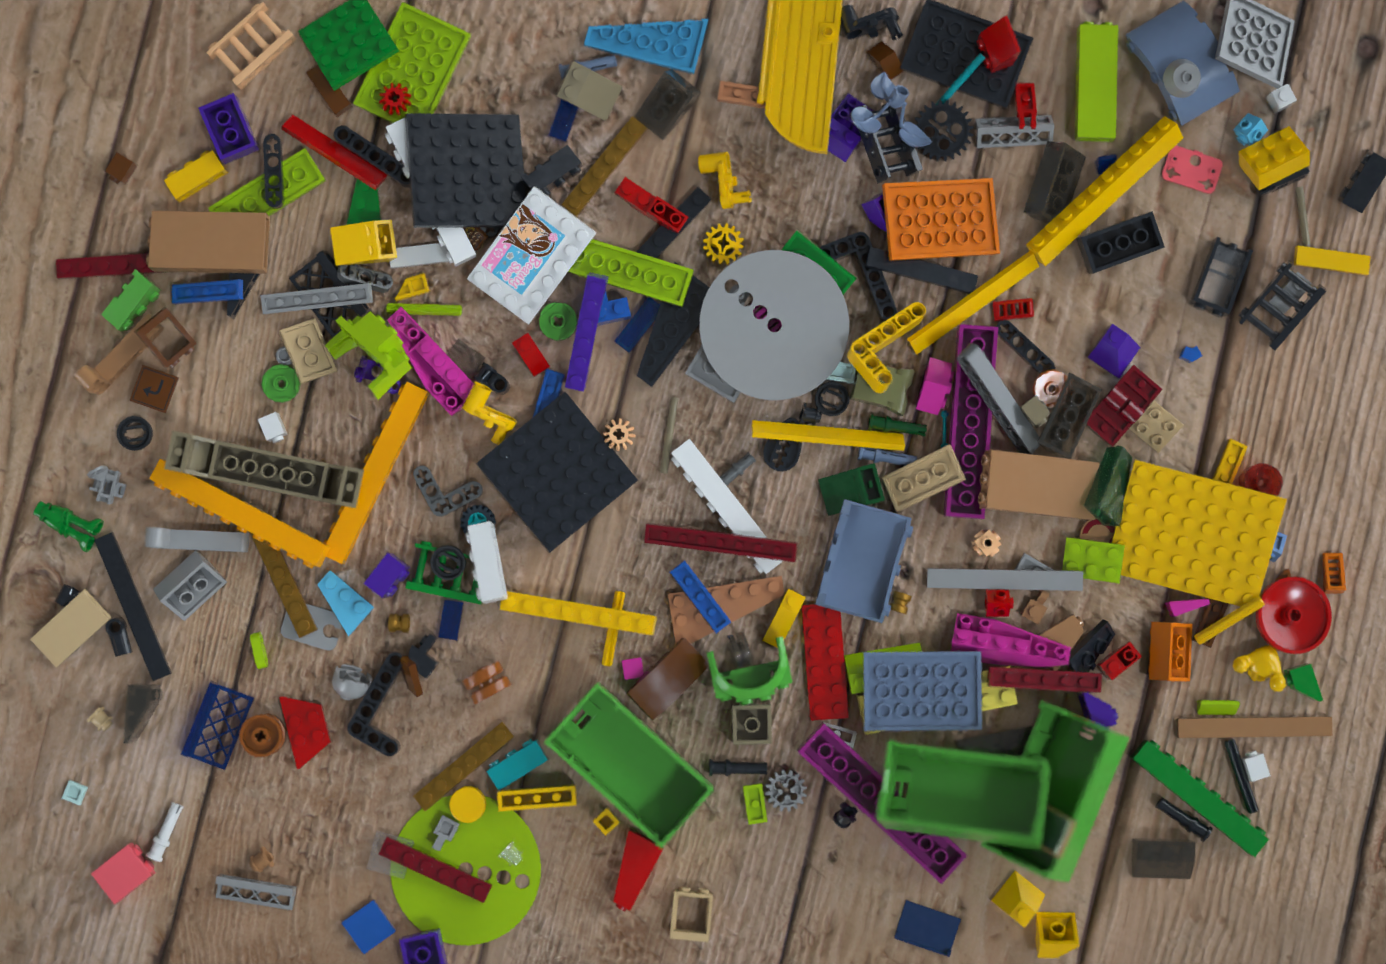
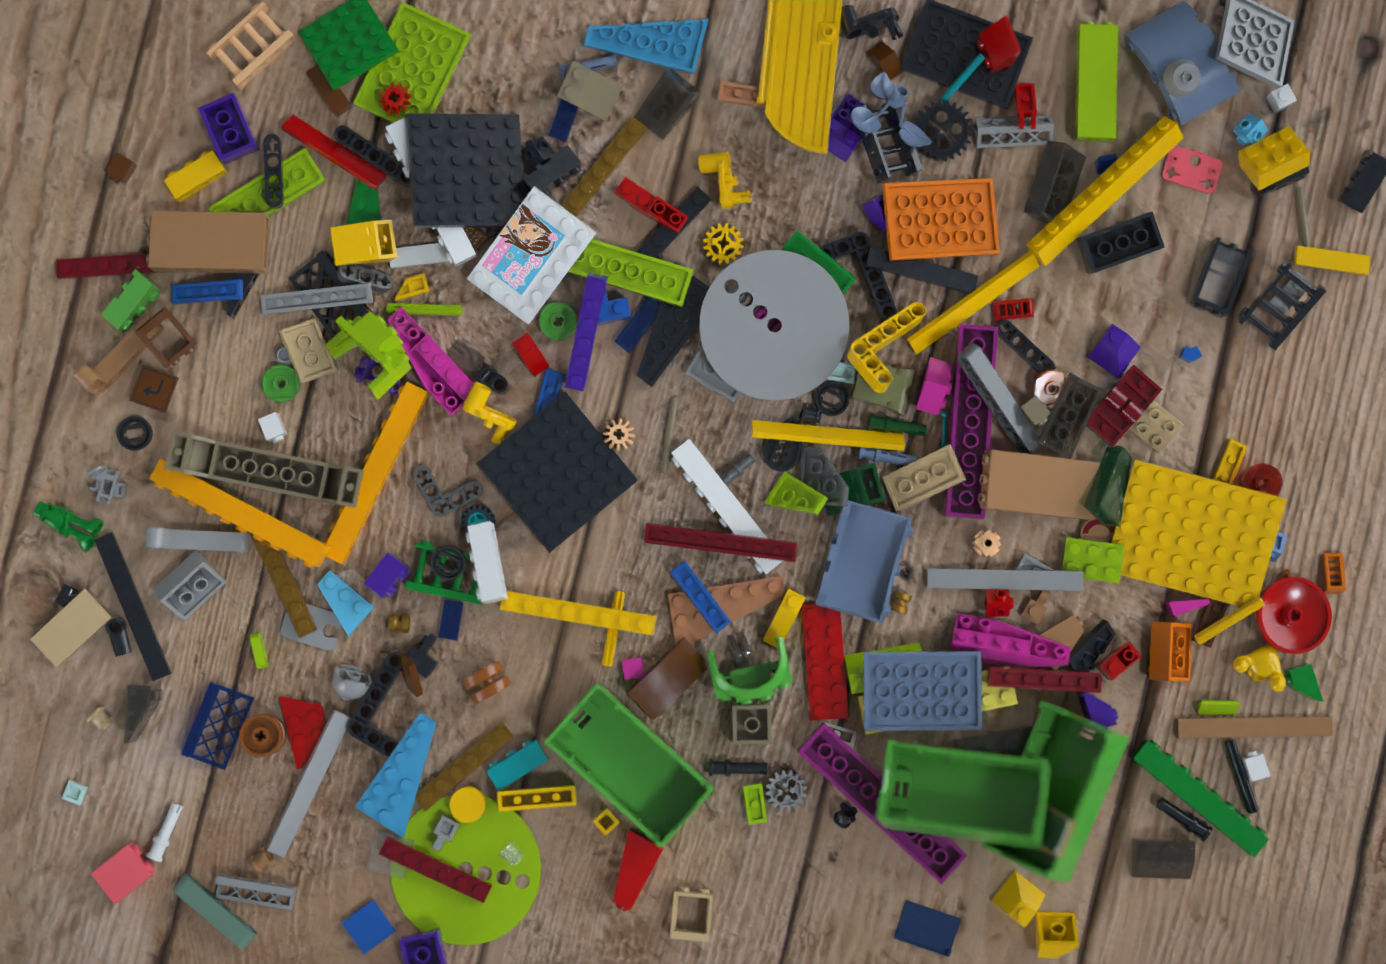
none -> sand green beam [172,873,257,950]
none -> light grey tile [266,709,352,857]
none -> dark azure wing [355,711,437,838]
none -> black brick [521,136,554,170]
none -> lime wing [764,471,828,515]
none -> dark grey plate [799,447,849,507]

